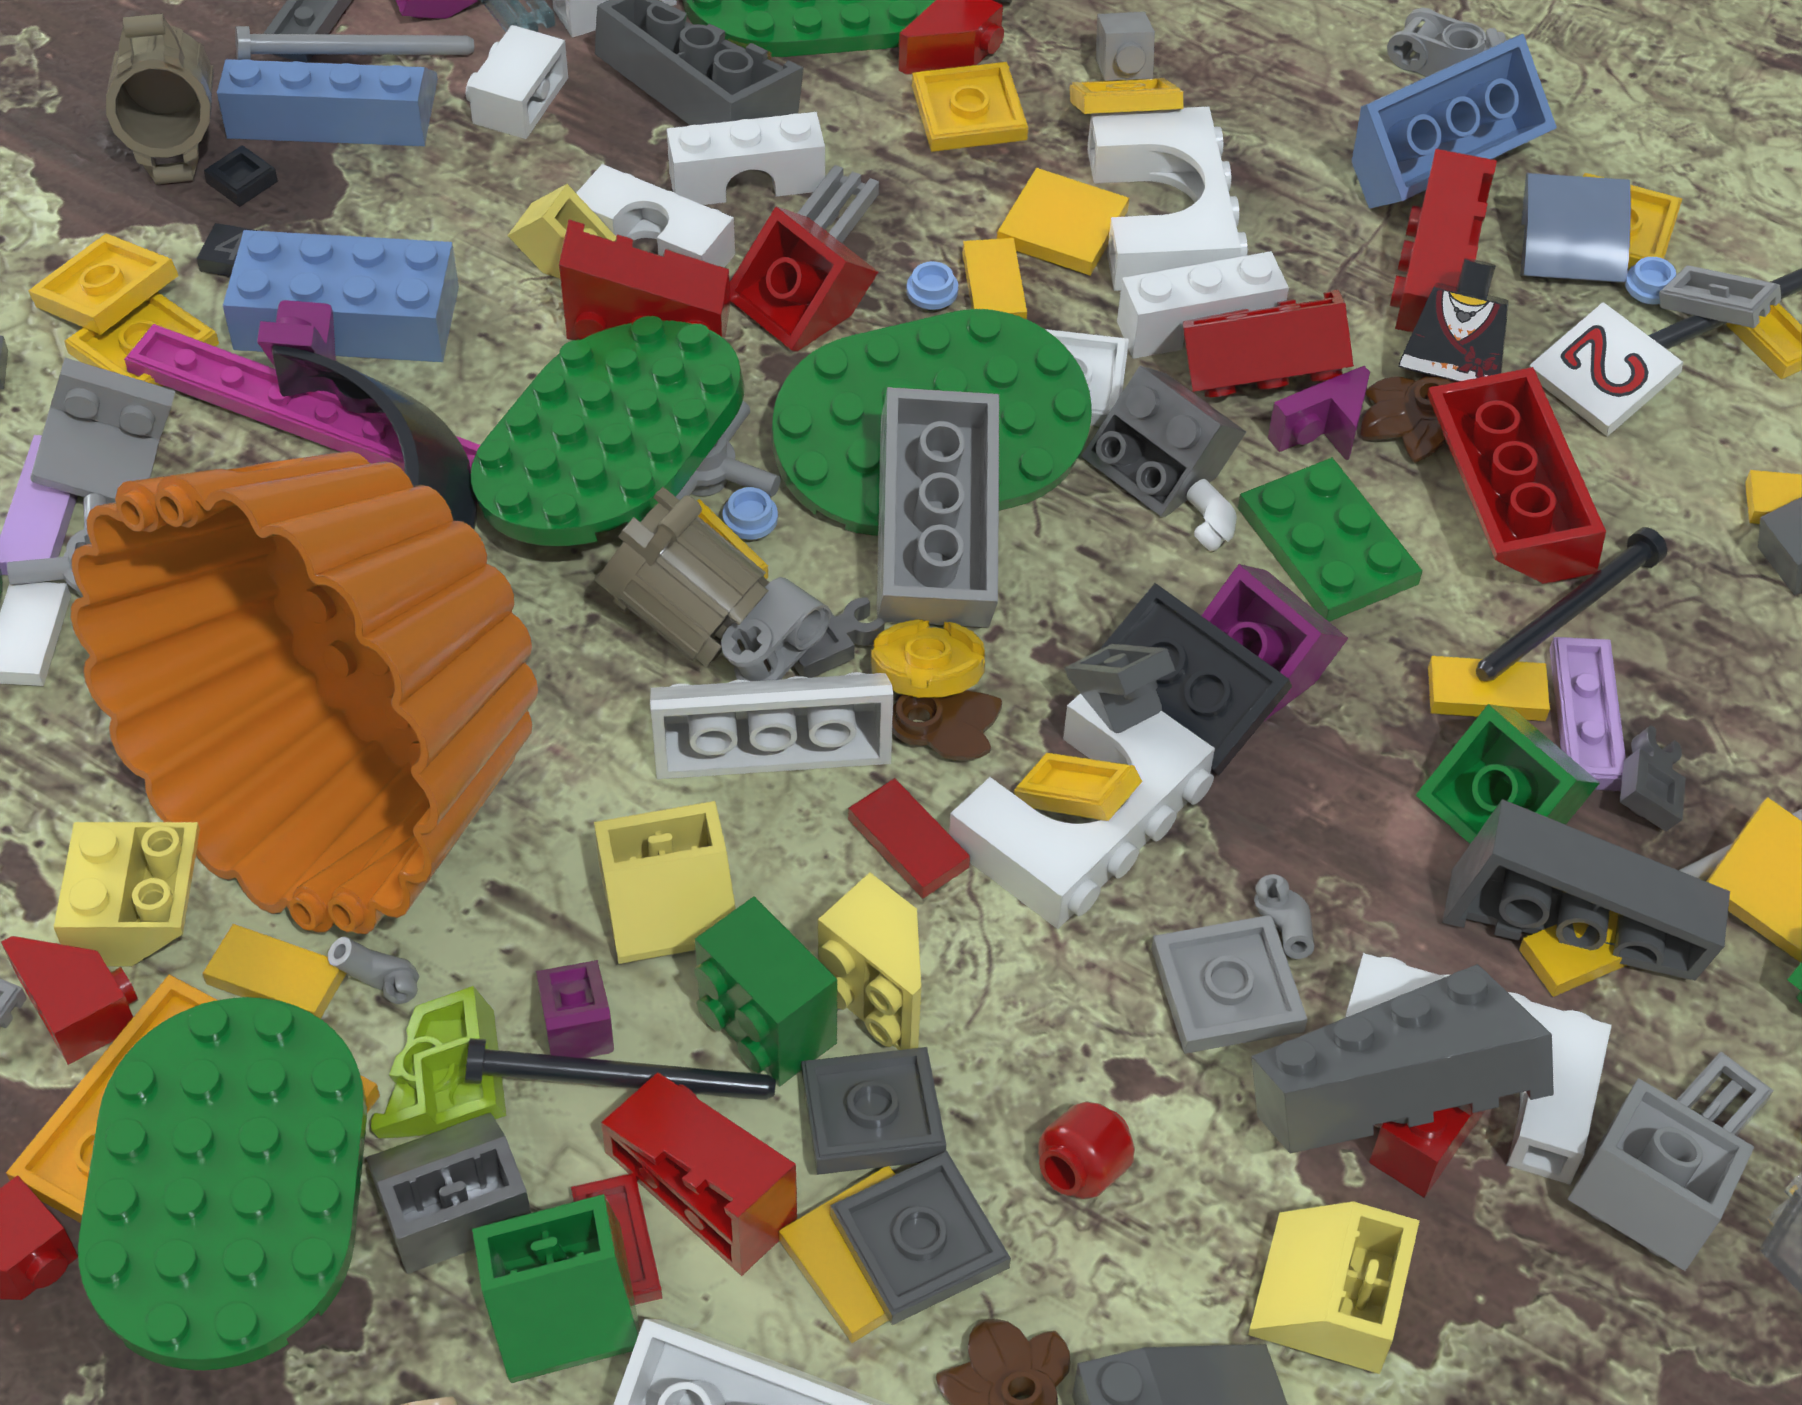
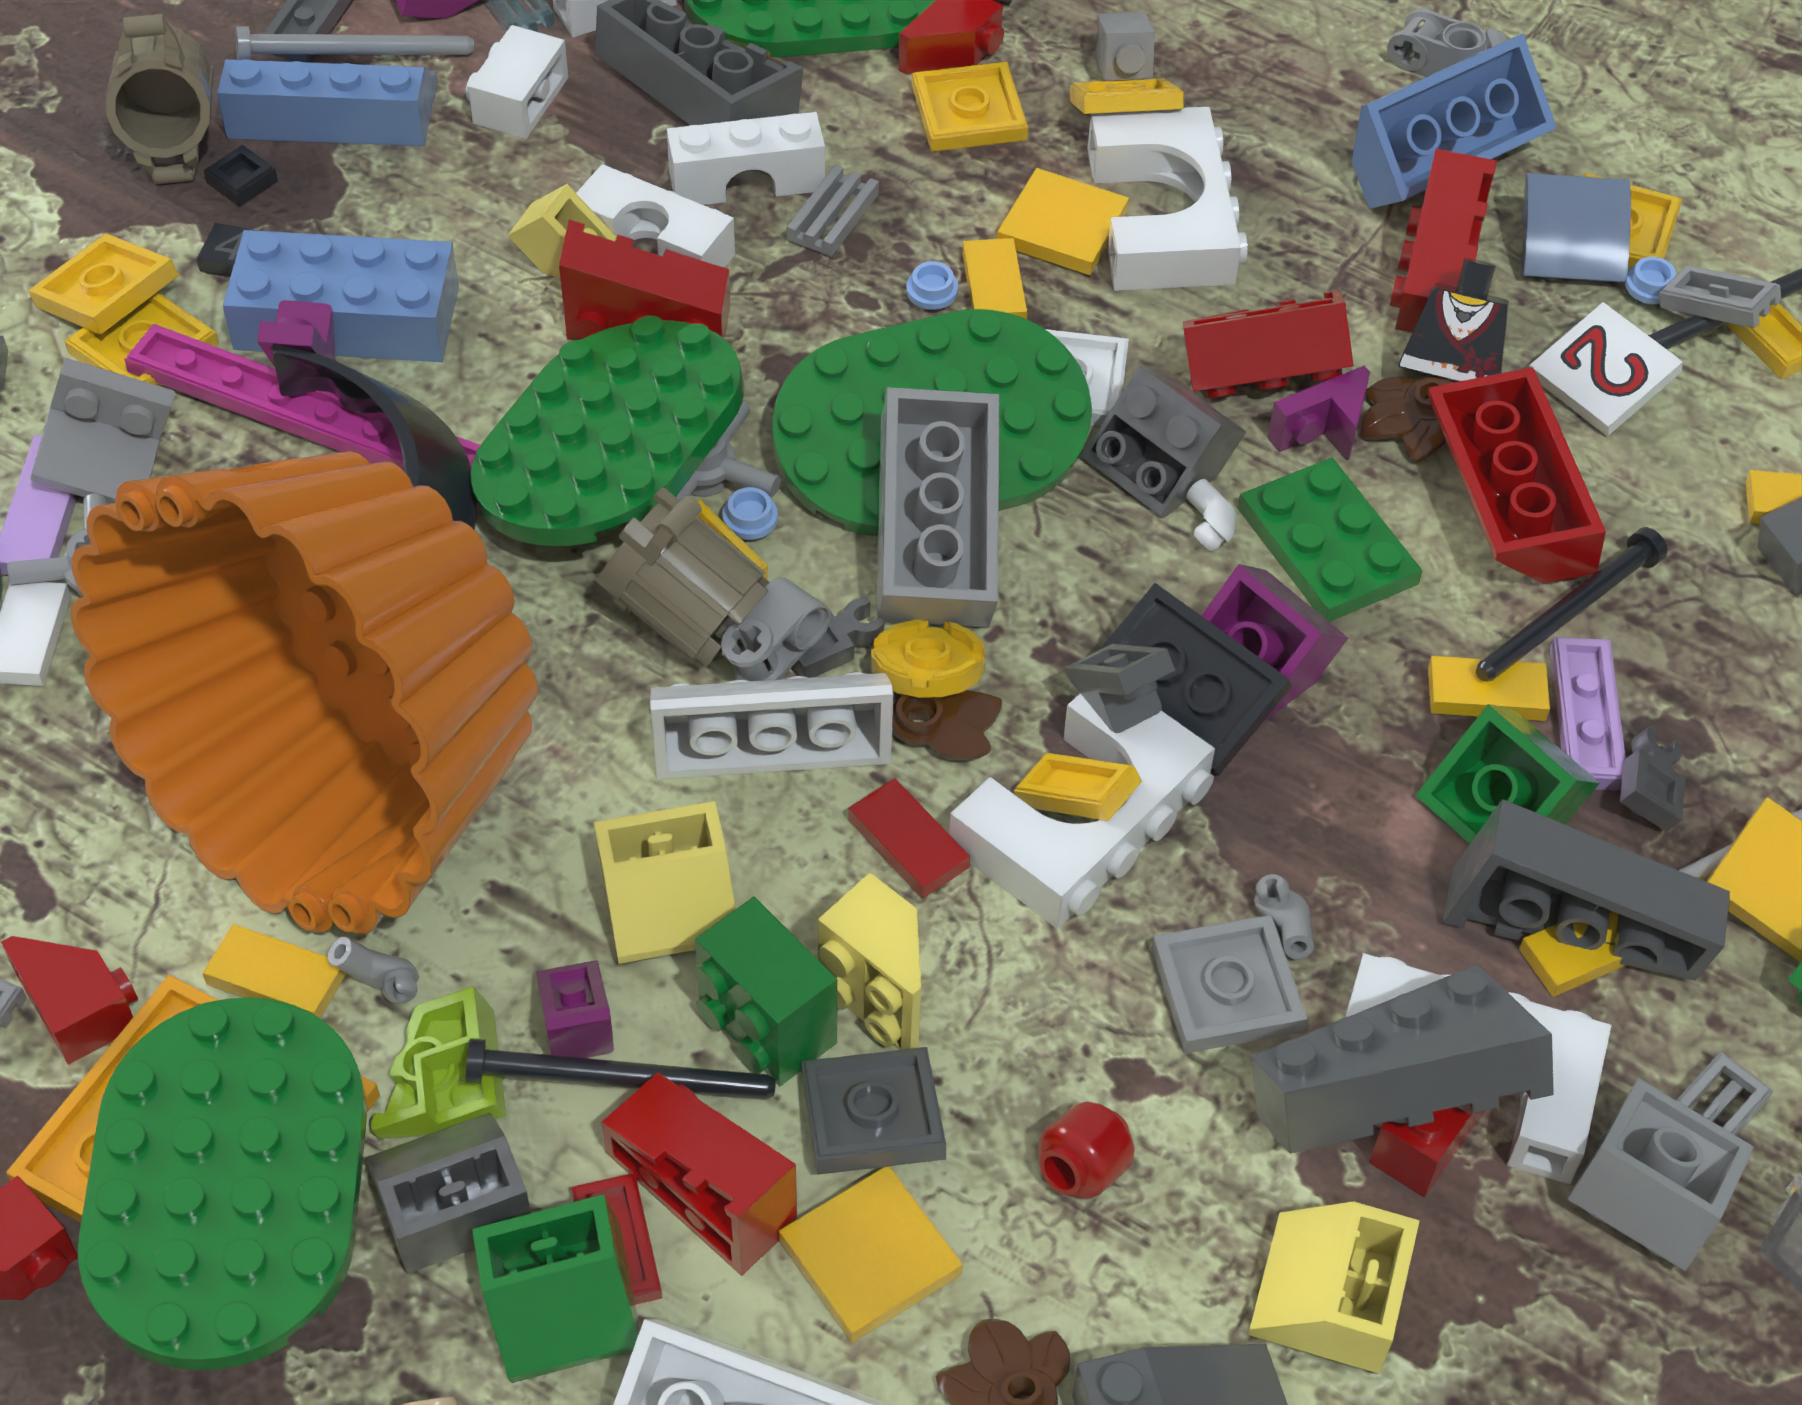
light yellow slope [54,822,200,966] -> none
red slope [730,206,879,352] -> none
dark grey tile [830,1151,1011,1325] -> none
white arch [1117,251,1289,359] -> none

